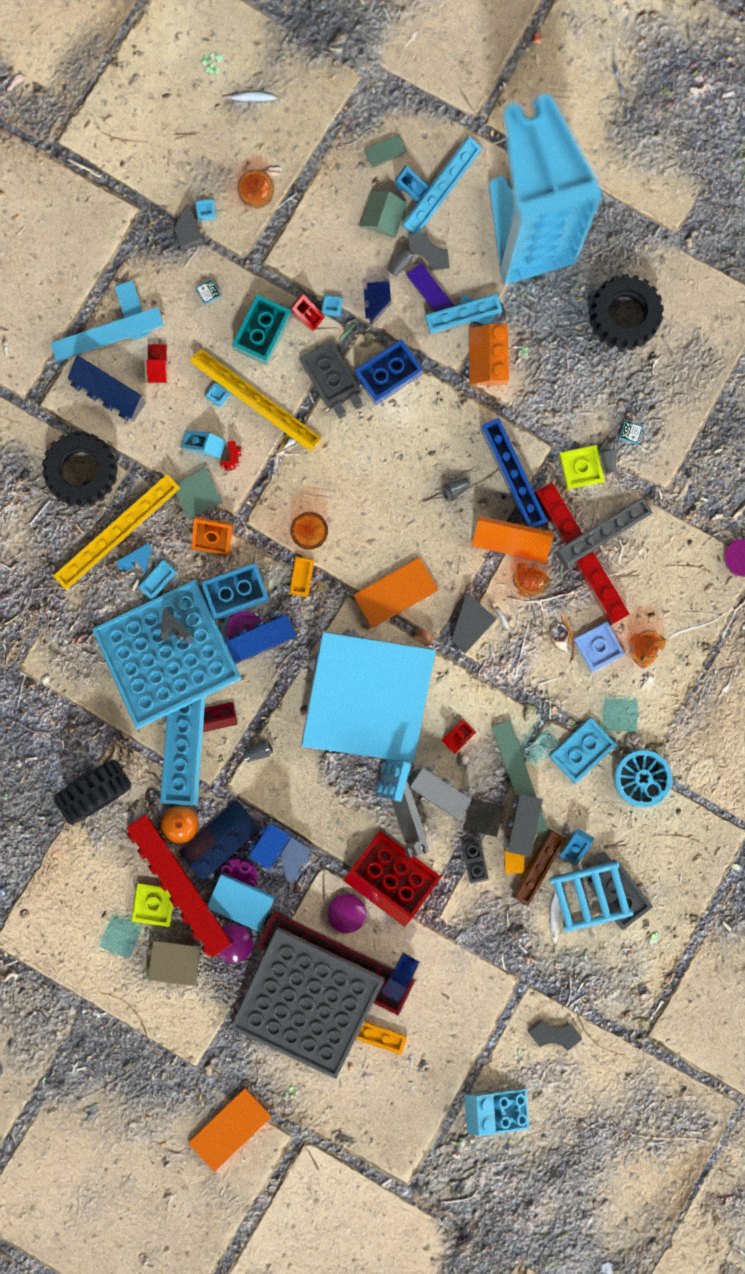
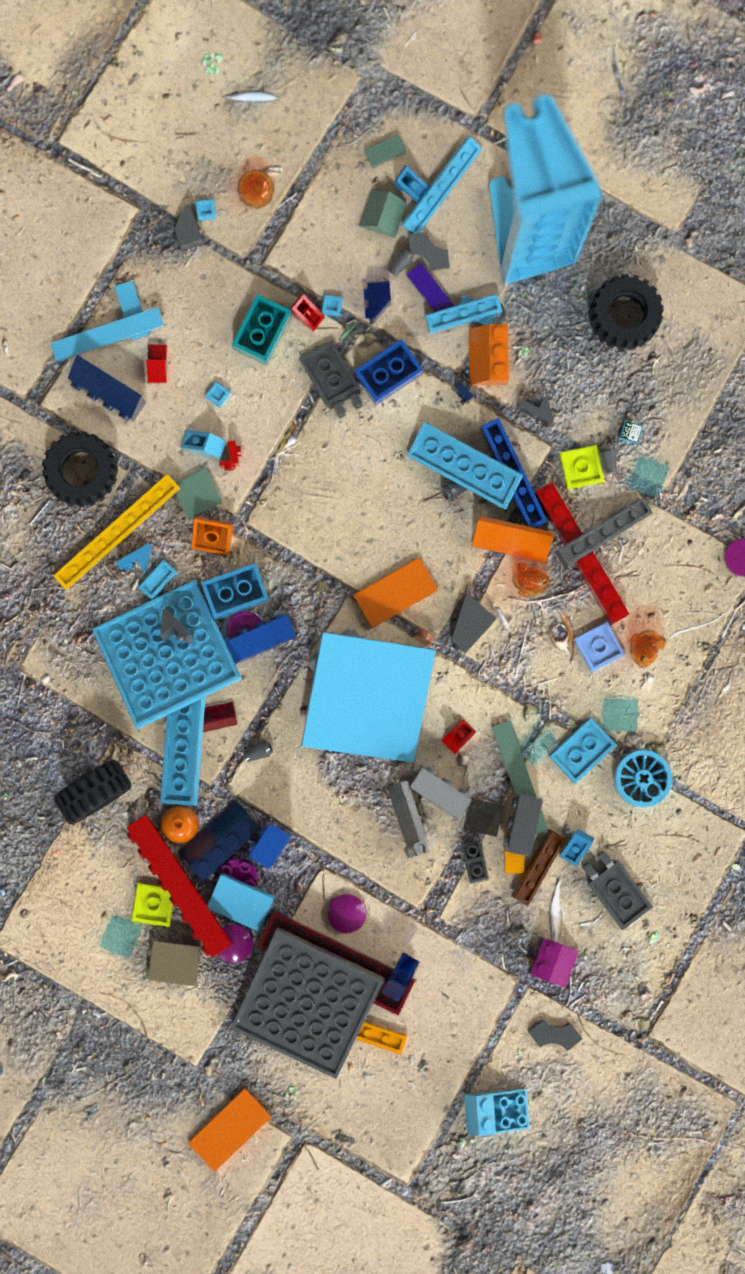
yellow plate [189,349,322,451] -> none
tile [195,279,221,305] -> none
sand blue slope [281,837,312,883] -> none
light orange tile [289,556,314,598] -> none
clear orange cylinder [290,512,328,550] -> none
red slope [343,831,441,927] -> none
medium azure plate [376,759,411,802] -> none
medium azure bar [549,861,633,932] -> none
none -> medium azure plate [407,422,523,509]
none -> dark blue tile [455,382,474,404]
none -> dark grey slope [517,396,554,427]
none -> magenta slope [529,937,579,987]
none -> clear light blue piece [628,456,669,498]

